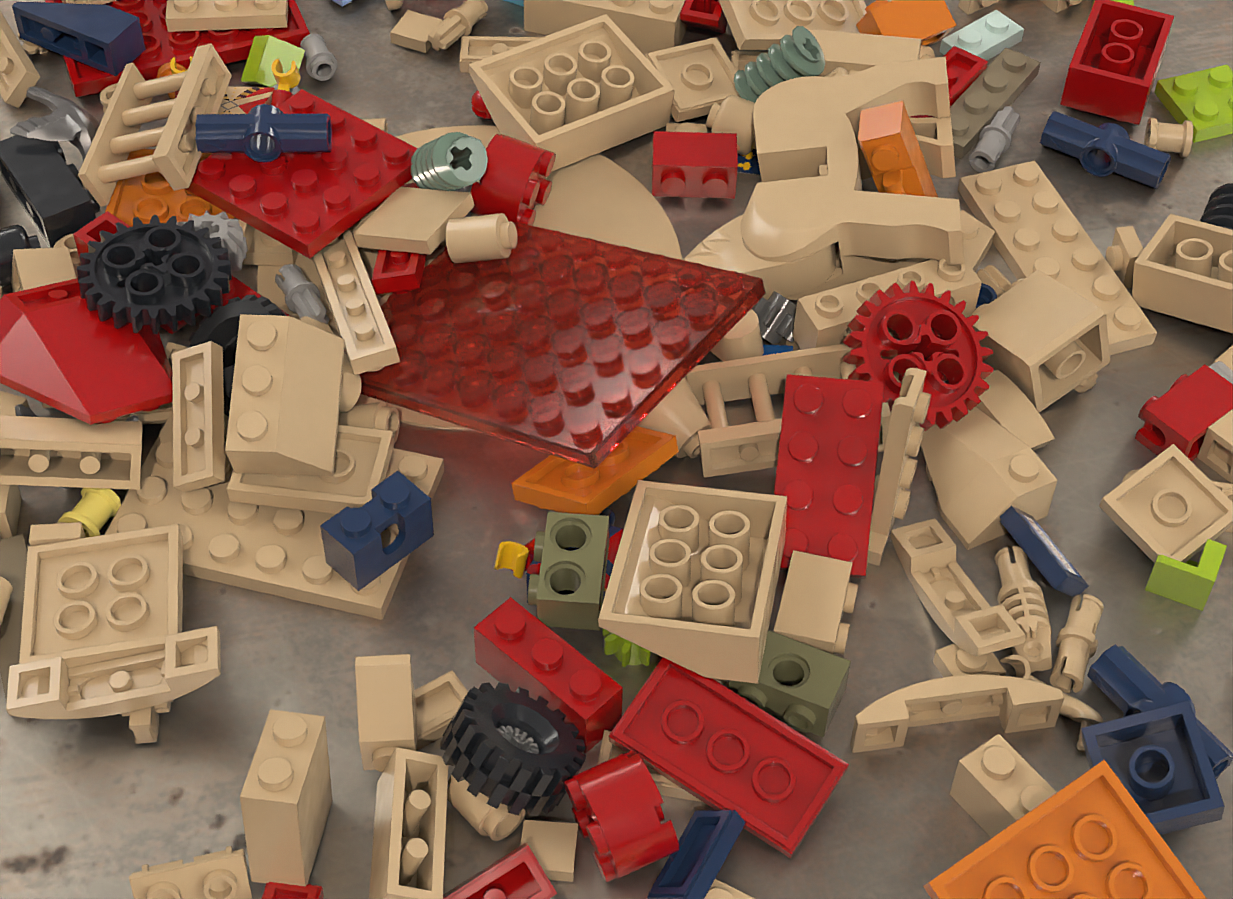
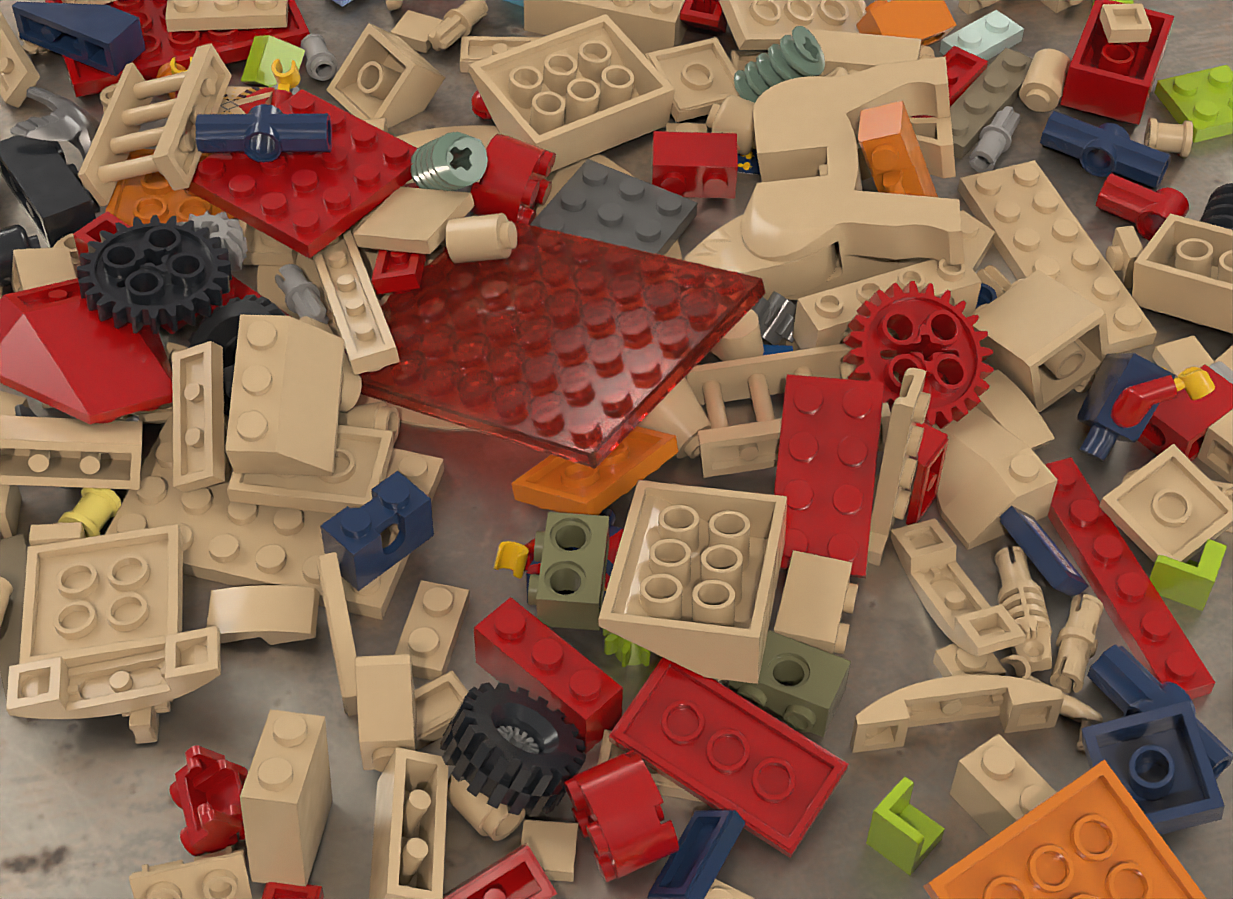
none -> red piece [169,745,248,857]
none -> tan slope [206,585,320,645]
none -> tan tile [317,552,358,716]
none -> tan slope [326,23,445,128]
none -> tan plate [394,580,470,681]
none -> dark grey plate [522,159,698,293]
none -> lime panel [866,776,945,876]
none -> red slope [905,422,949,525]
none -> tan brick [1019,49,1071,112]
none -> red plate [1045,457,1216,700]
none -> dark blue torso [1077,353,1215,462]
none -> red piece [1095,173,1189,241]
none -> tan plate [1099,3,1152,44]
none -> tan tile [1152,335,1215,378]

